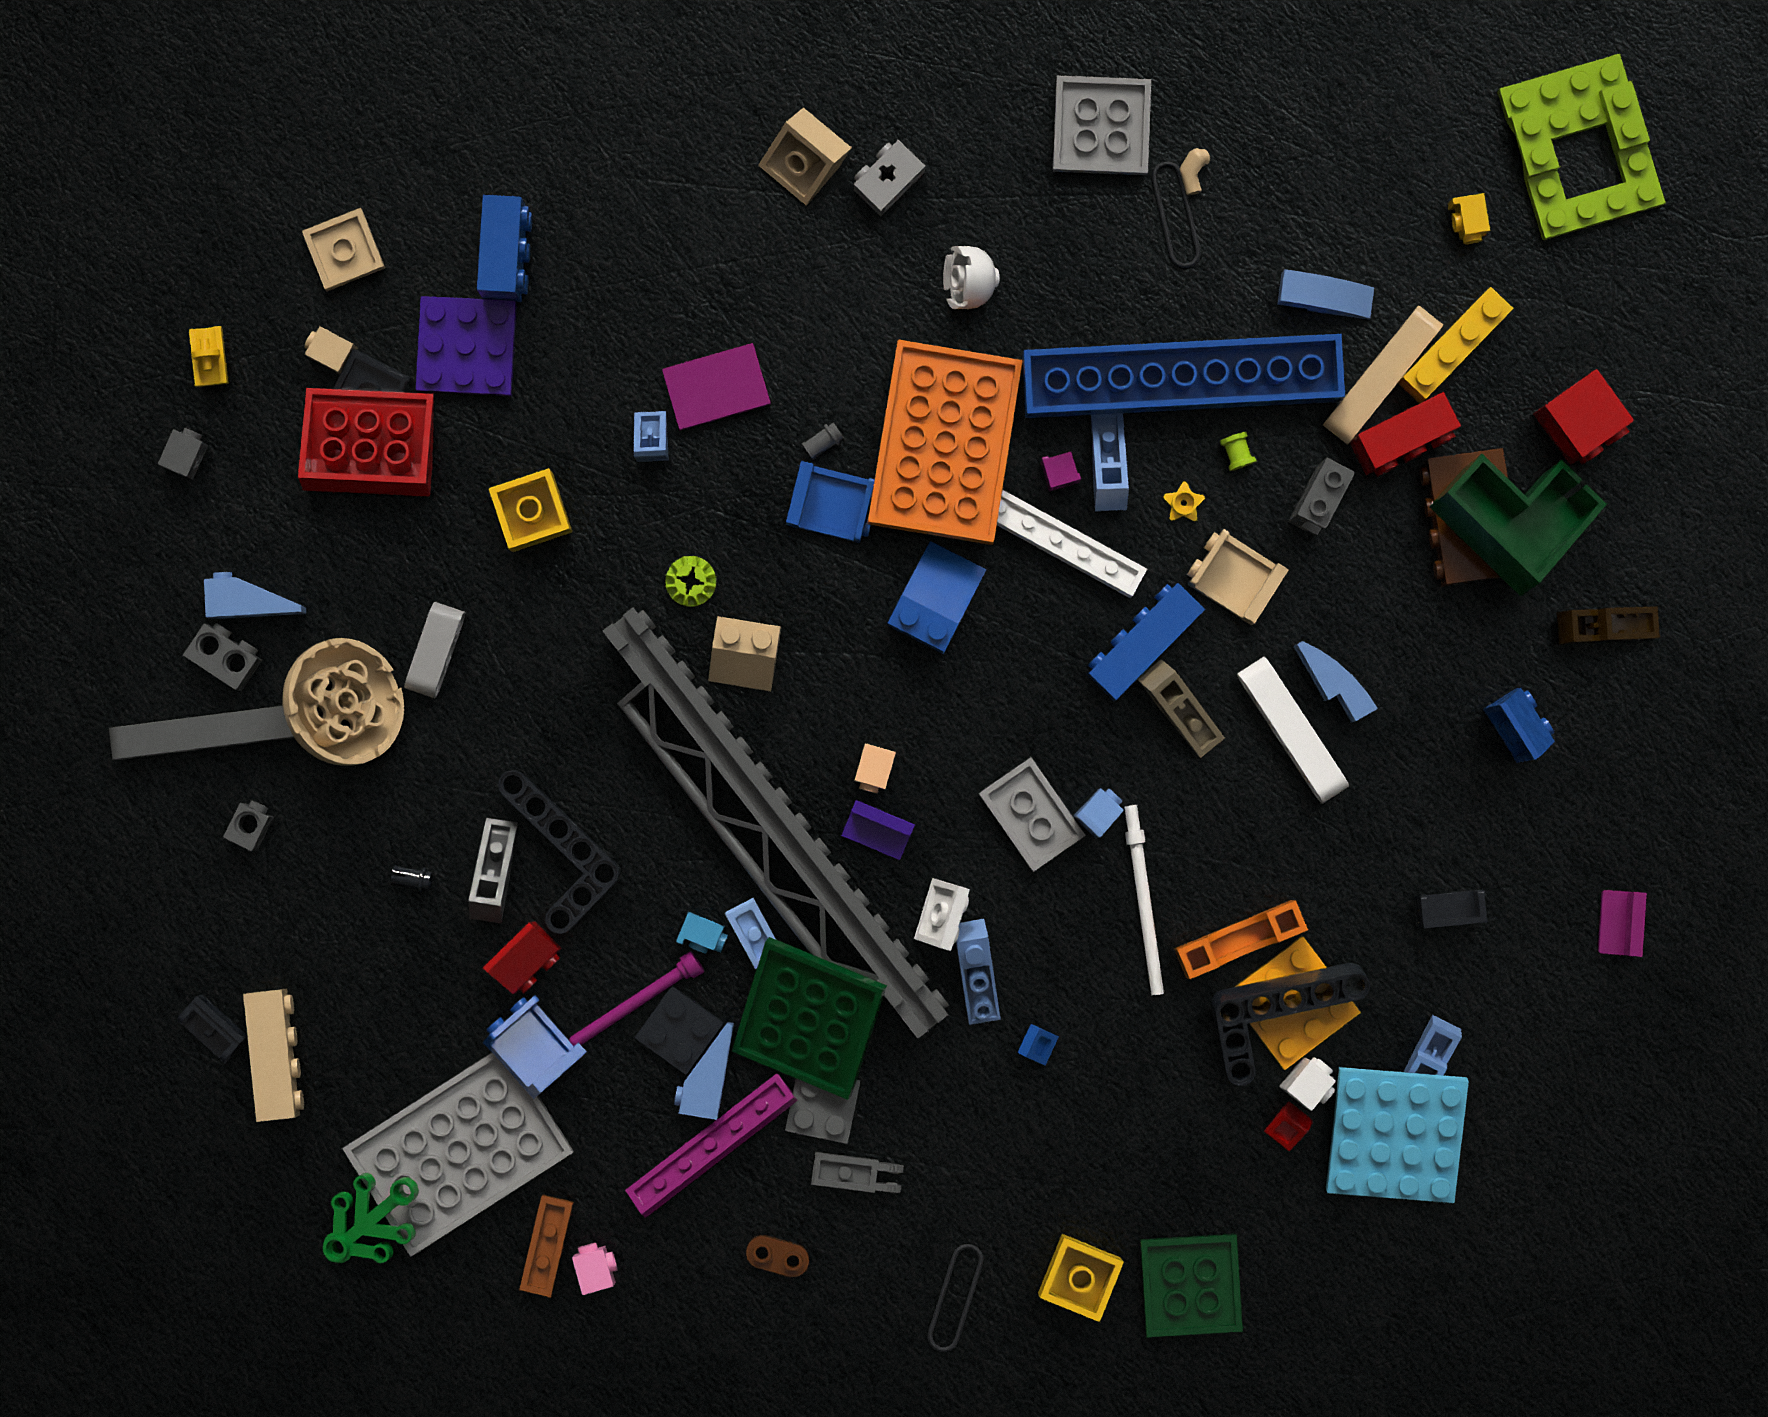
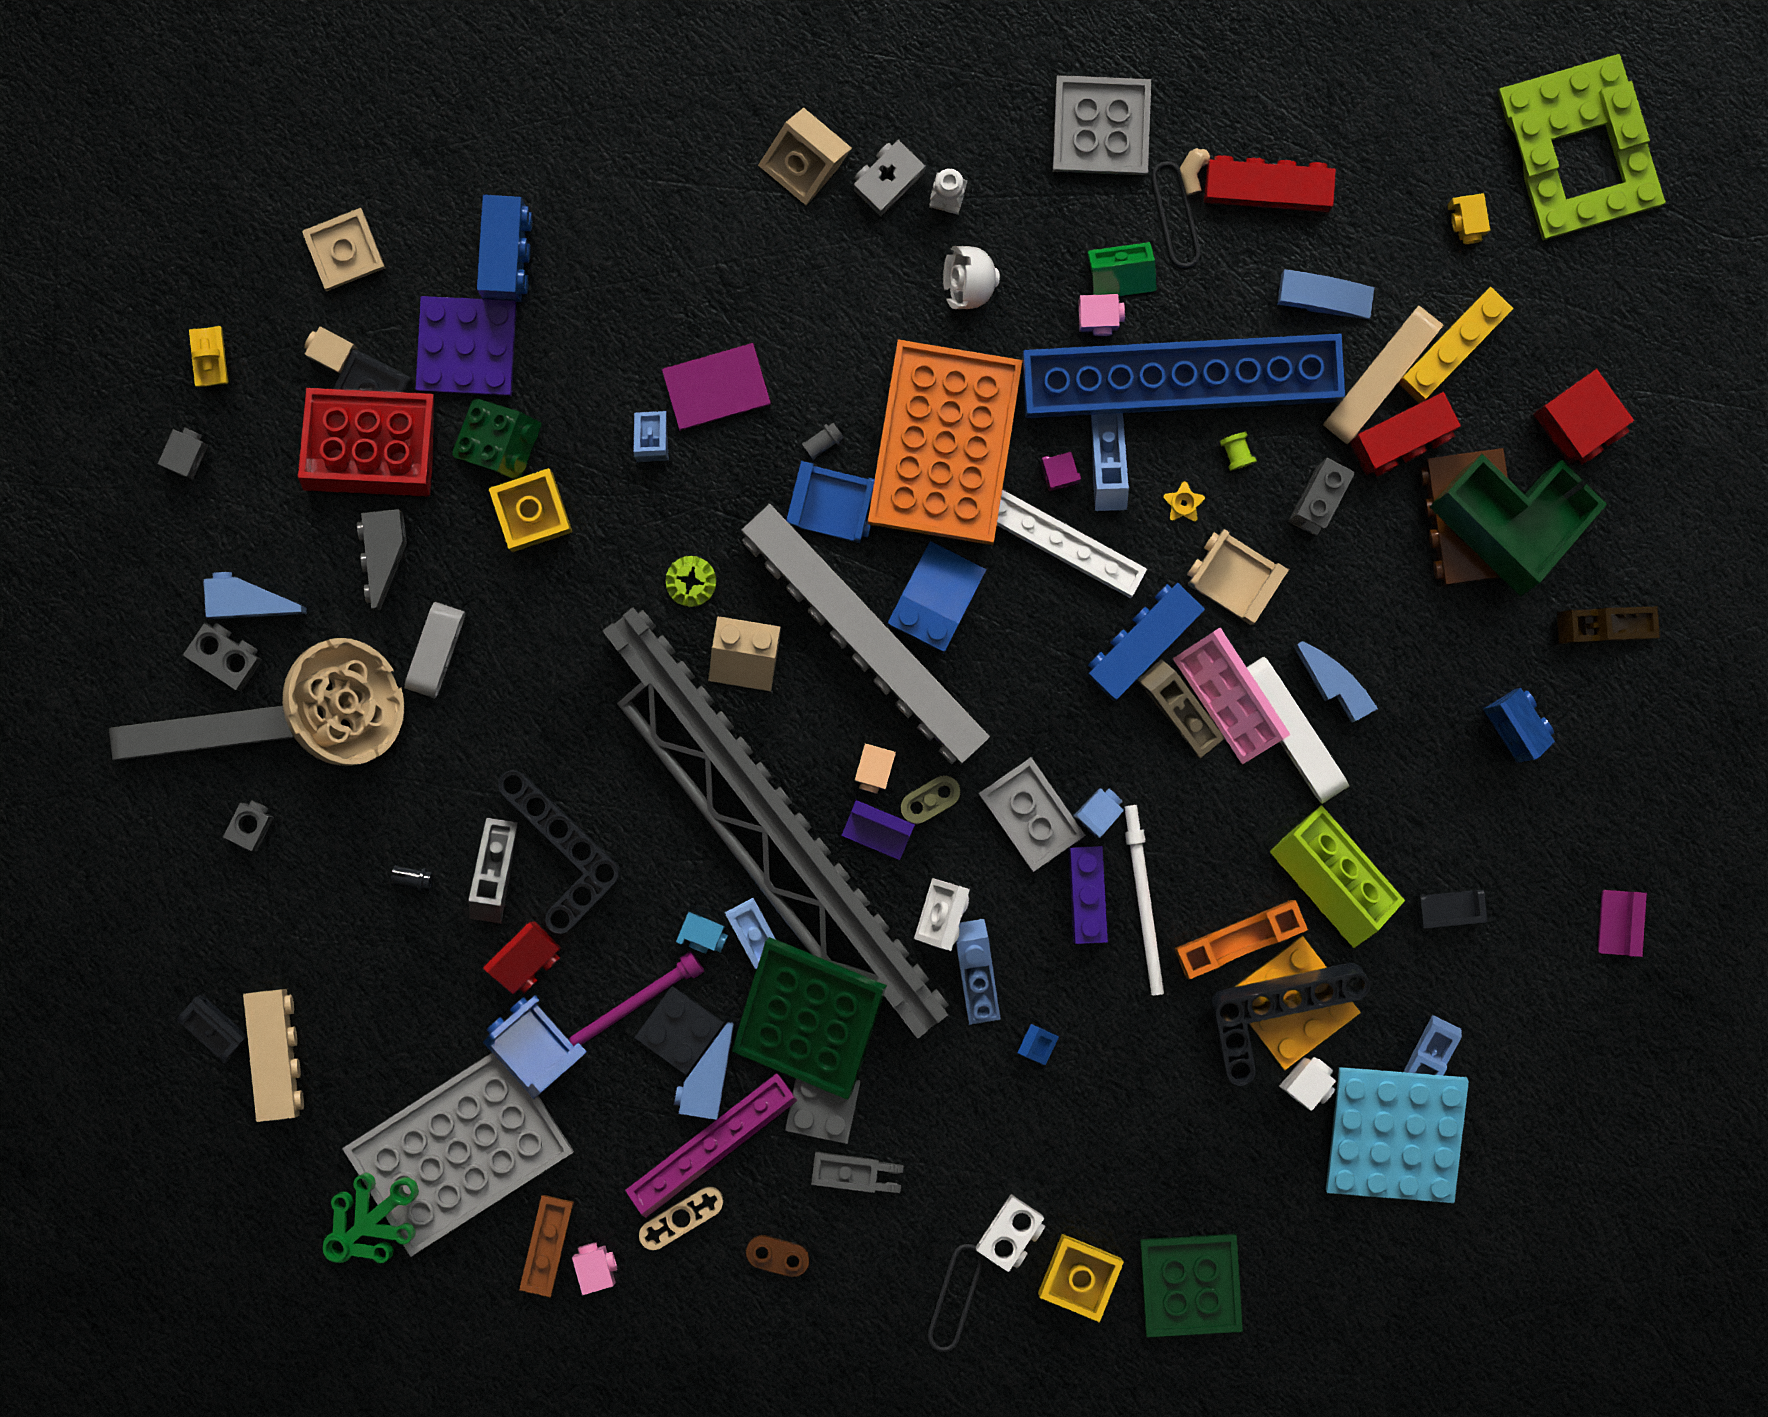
red slope [1264,1102,1312,1151] -> none
none -> dark grey slope [357,509,407,610]
none -> dark green bracket [453,399,542,480]
none -> tan beam [639,1187,723,1250]
none -> light grey brick [742,504,990,765]
none -> olive plate [901,776,960,824]
none -> white piece [930,169,968,214]
none -> white brick [976,1194,1045,1272]
none -> dark purple brick [1068,846,1108,944]
none -> bright pink brick [1078,294,1125,336]
none -> green panel [1088,242,1156,296]
none -> bright pink plate [1173,628,1291,764]
none -> red brick [1204,155,1336,212]
none -> lime slope [1270,805,1405,948]

